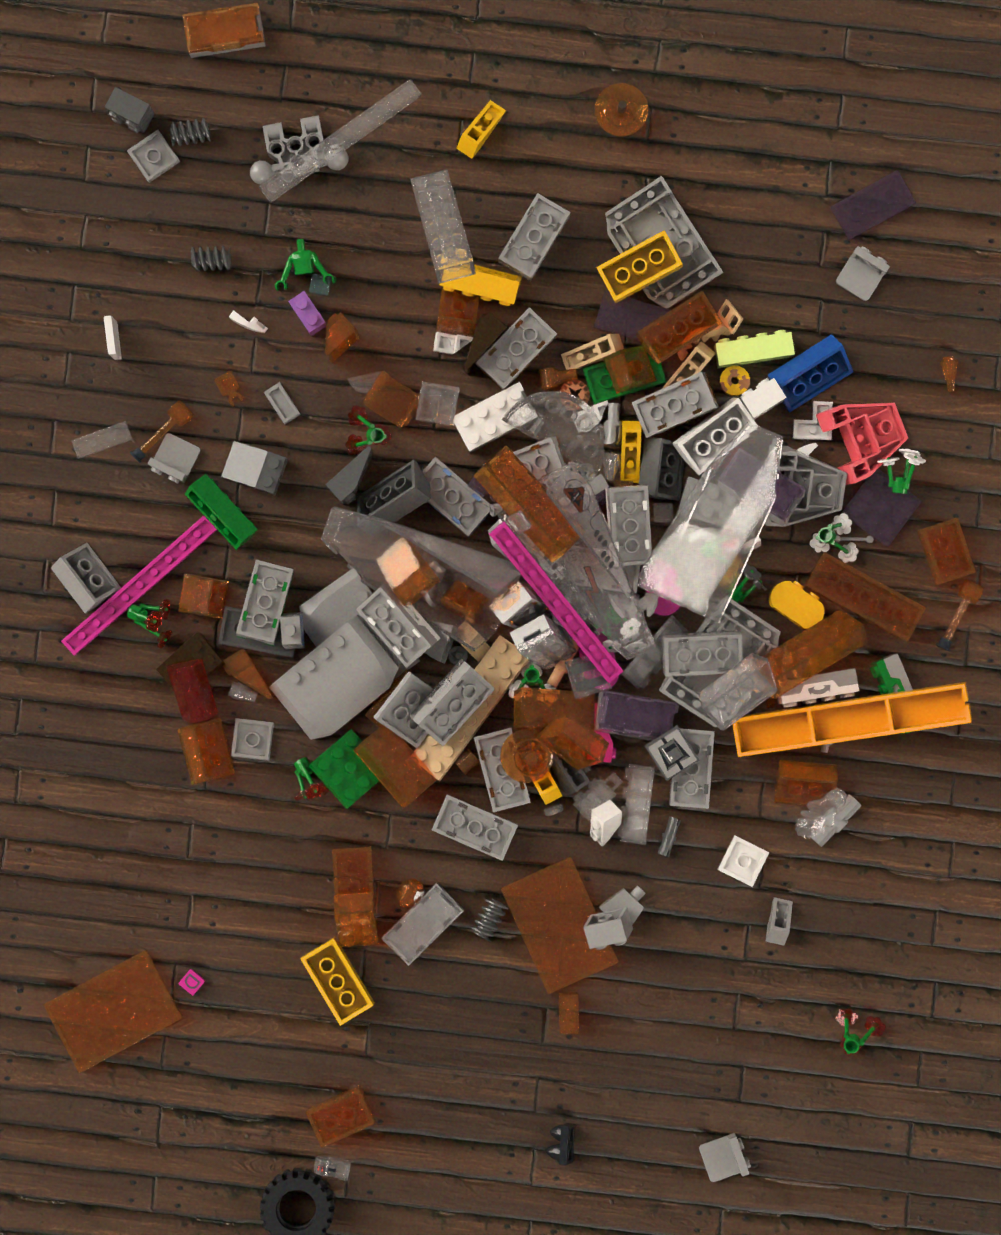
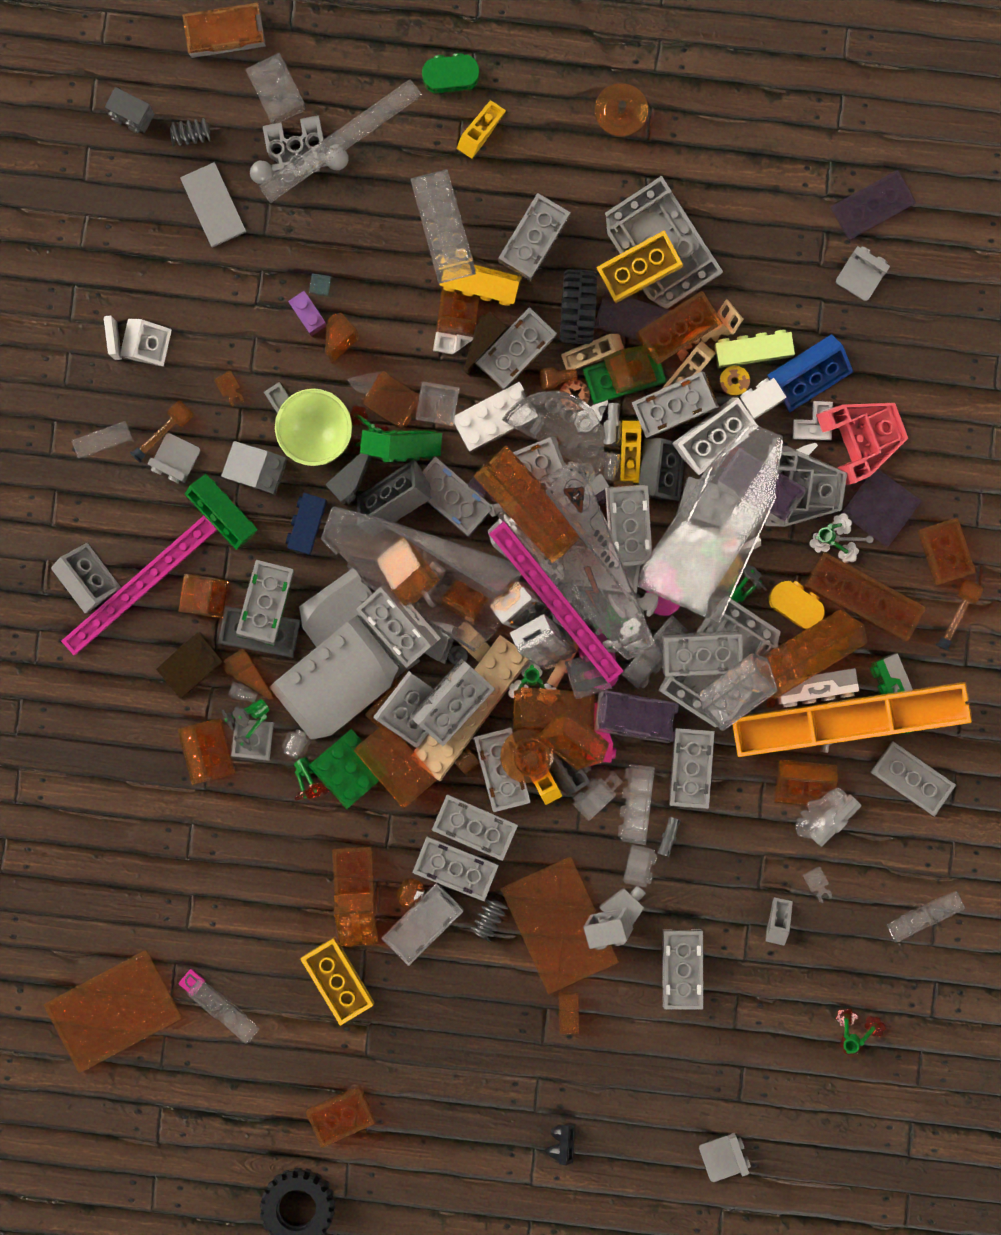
light grey tile [127,130,180,183] -> none
plant [127,599,172,649] -> none
clear red slope [166,658,218,723] -> none
dark grey piece [191,246,231,271] -> none
white slope [229,310,268,333] -> none
green piece [275,239,336,291] -> none
light grey torso [280,612,305,650] -> none
clear leg [313,1156,352,1181] -> none
clear tile [505,510,532,535] -> none
clear tile [543,803,564,816] -> none
white slope [590,800,622,846] -> none
slope [645,725,700,781] -> none
clear tile [653,503,673,523] -> none
white tile [717,835,769,887] -> none
plant [877,449,926,494] -> none
clear orange cone [939,356,959,392] -> none
none -> white slope [120,319,172,366]
none -> light grey tile [180,162,246,247]
none -> clear slope [187,979,260,1044]
none -> plant [222,699,269,751]
none -> clear brick [245,53,306,124]
none -> yellowish green piece [275,389,352,466]
none -> clear head [282,729,310,759]
none -> dark blue brick [285,493,327,556]
none -> green wedge [360,430,443,462]
none -> light grey piece [412,836,499,901]
none -> green brick [422,53,479,94]
none -> black tyre [560,269,597,344]
none -> clear brick [623,843,657,888]
none -> light grey piece [663,929,703,1009]
none -> clear plate [802,866,832,903]
none -> light grey tile [870,741,956,817]
none -> clear slope [887,891,965,942]

